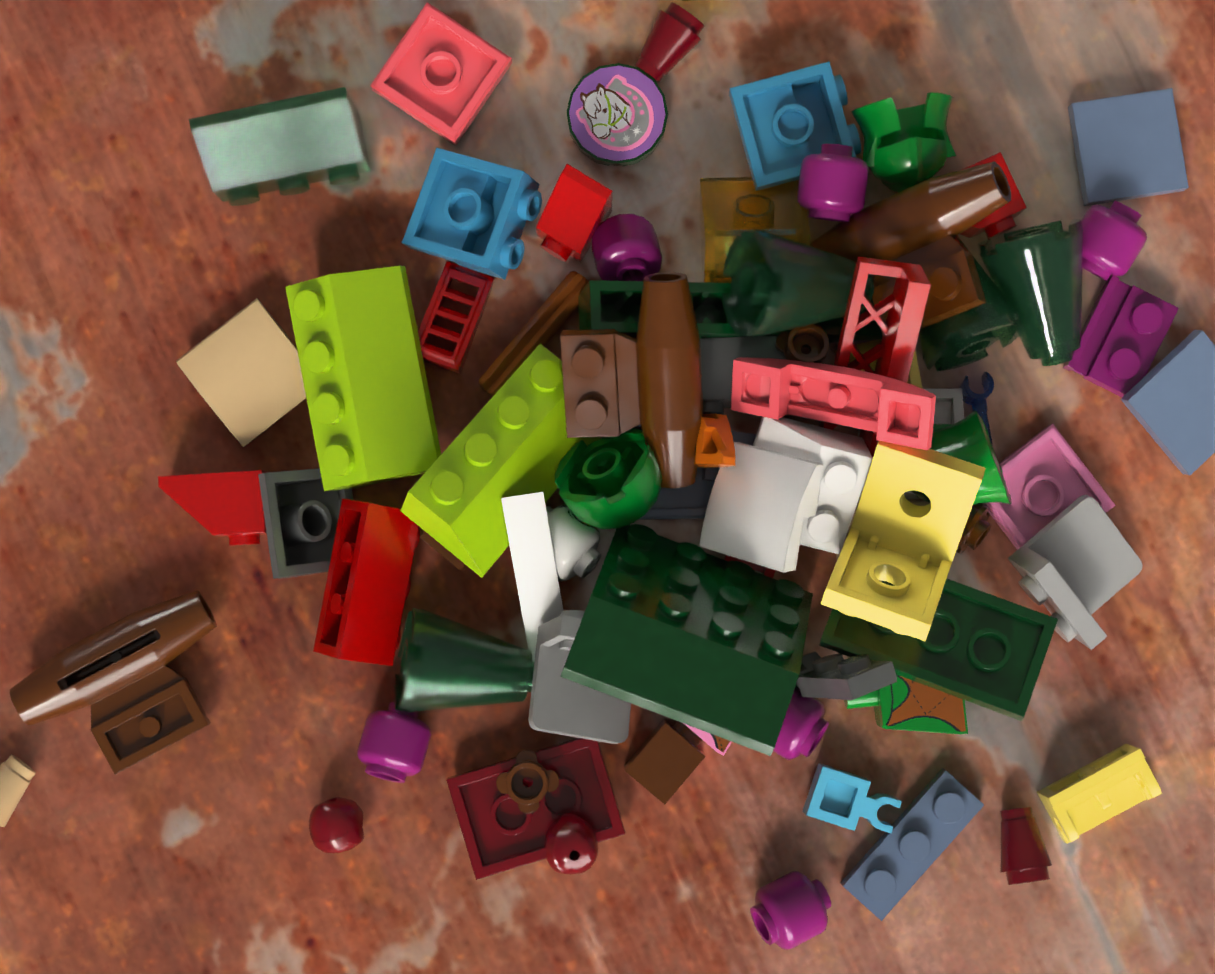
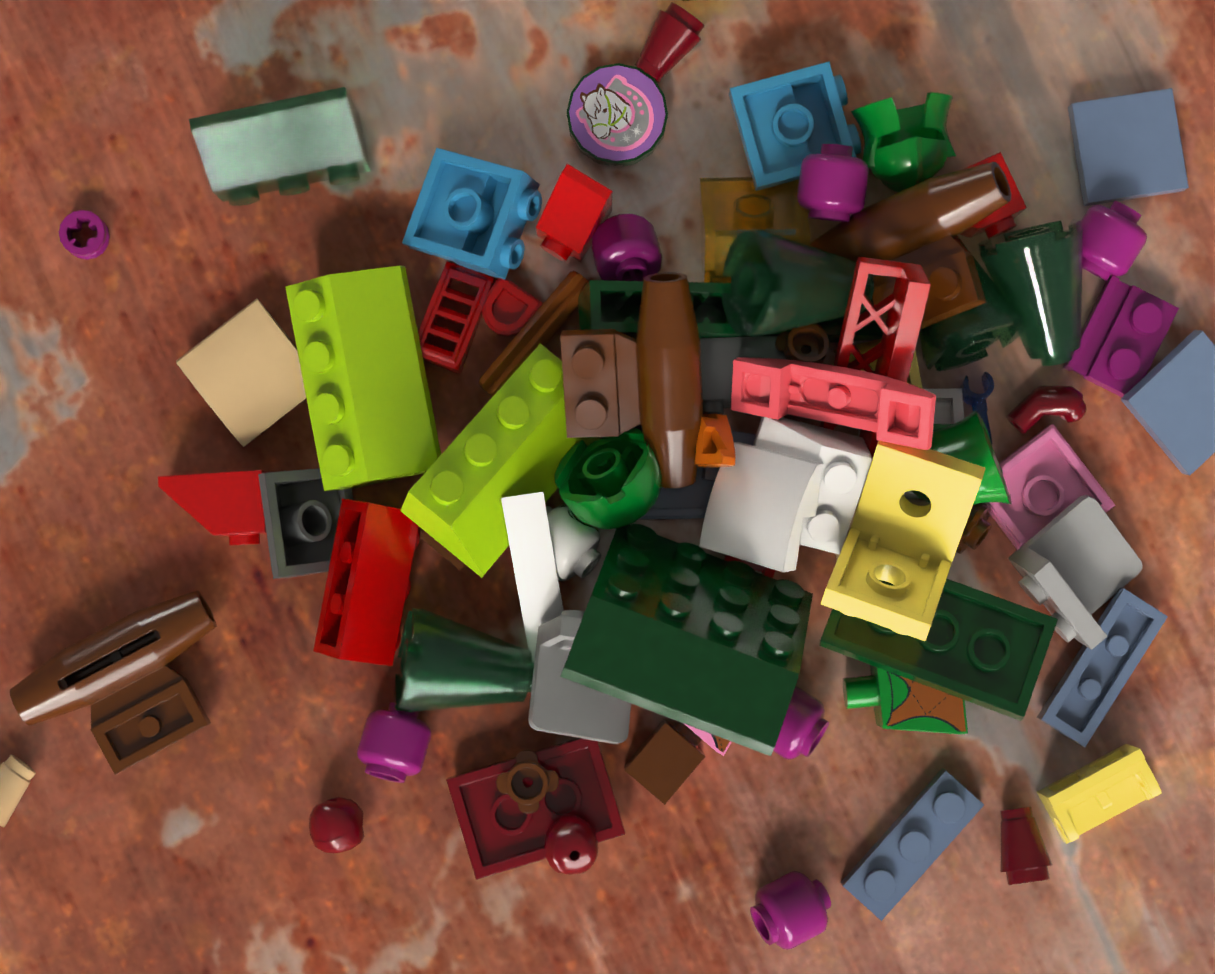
coral plate [370,2,513,146] -> none
dark grey hinge [796,651,898,700] -> none
medium azure plate [802,763,902,833] -> none
none -> magenta bush [59,210,110,260]
none -> red tile [482,278,543,337]
none -> dark red arm [1006,386,1087,434]
none -> sand blue plate [1037,588,1168,747]

